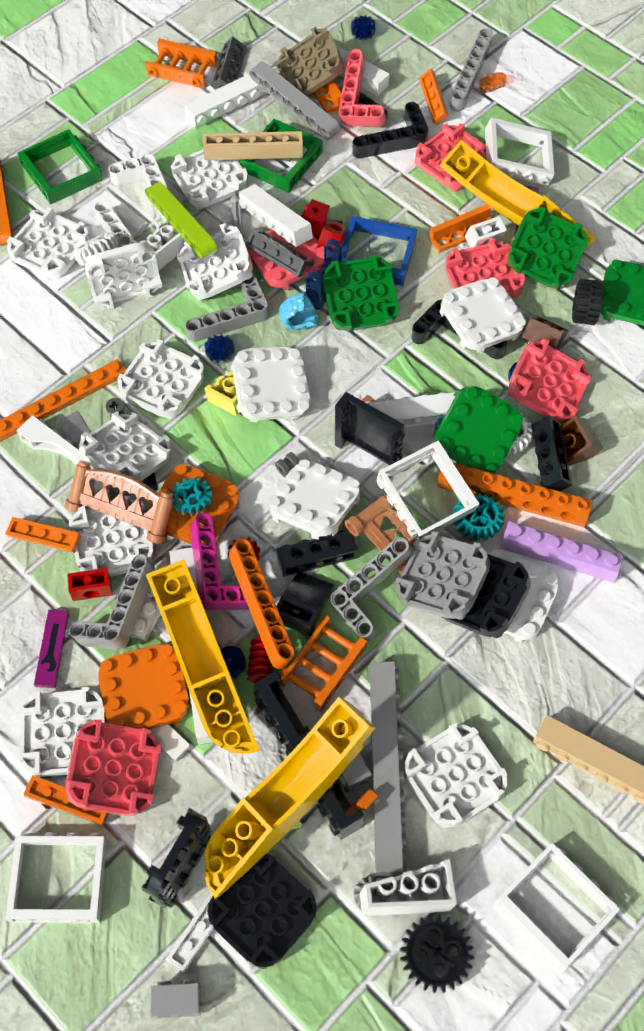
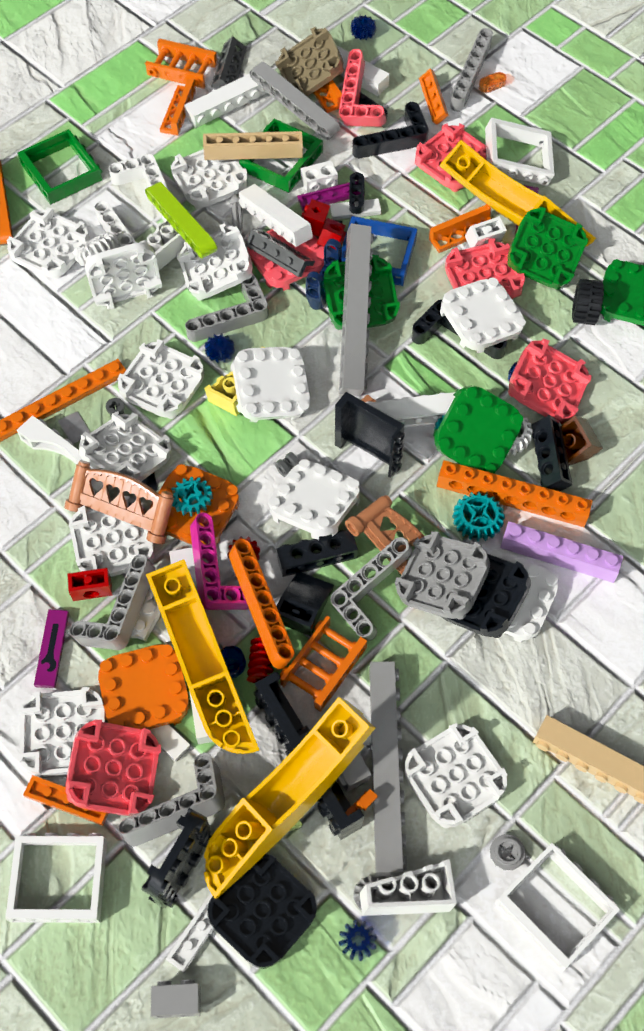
orange plate [5,517,82,553] -> none
medium azure hair [279,292,319,330] -> none
white window [377,441,479,540] -> none
black gear [400,914,475,994] -> none
reddish brown slope [522,316,569,350] -> none
none -> light grey beam [118,752,225,847]
none -> orange fence [160,78,196,136]
none -> magenta tile [297,180,365,211]
none -> white brick [300,160,338,193]
none -> white tile [330,198,381,220]
none -> light grey brick [339,223,374,397]
none -> clear blue gear [339,920,377,961]
none -> black beam [349,172,364,214]
none -> light grey gear [490,834,525,871]

